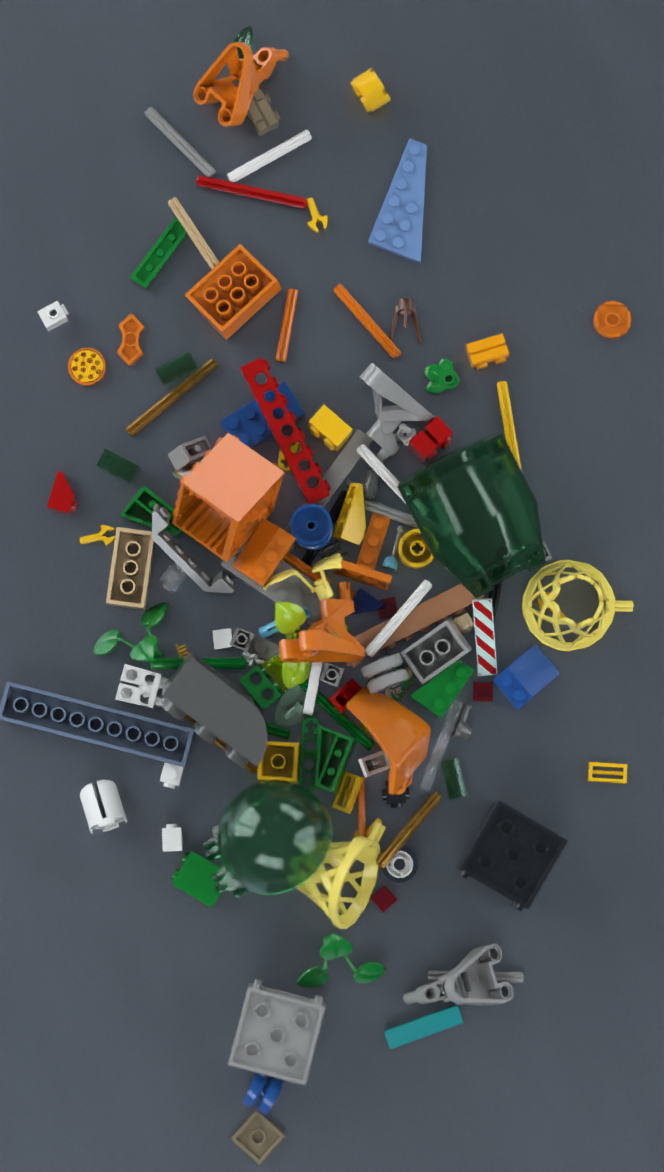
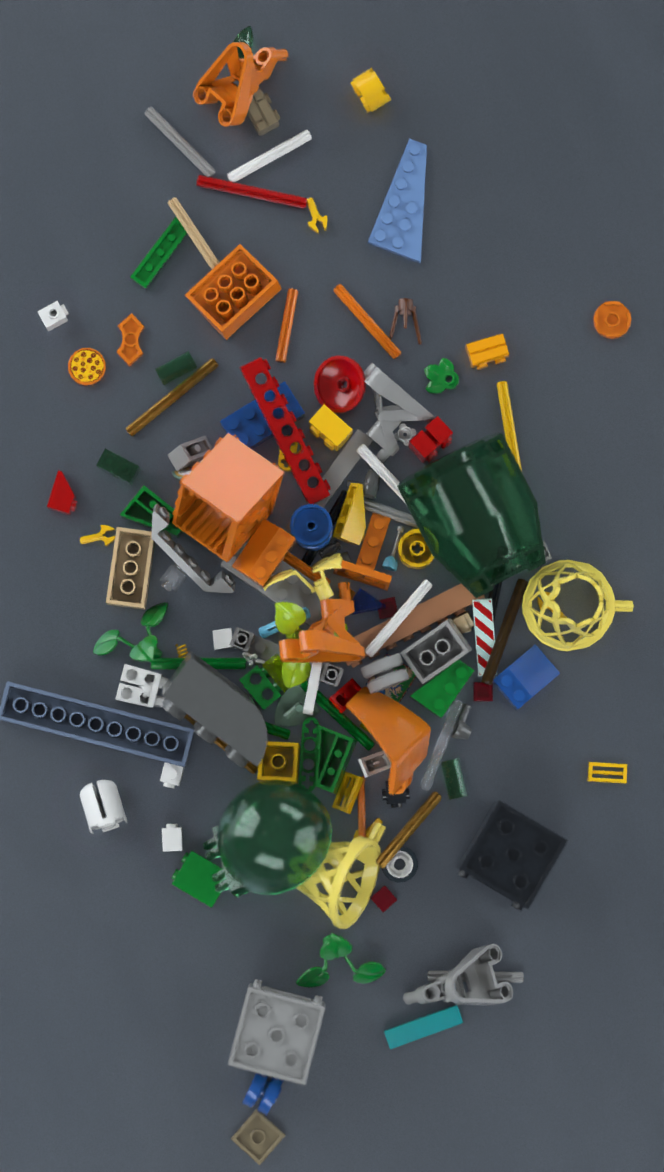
none -> red dish [314,356,366,413]
none -> dark brown axle [481,579,528,685]

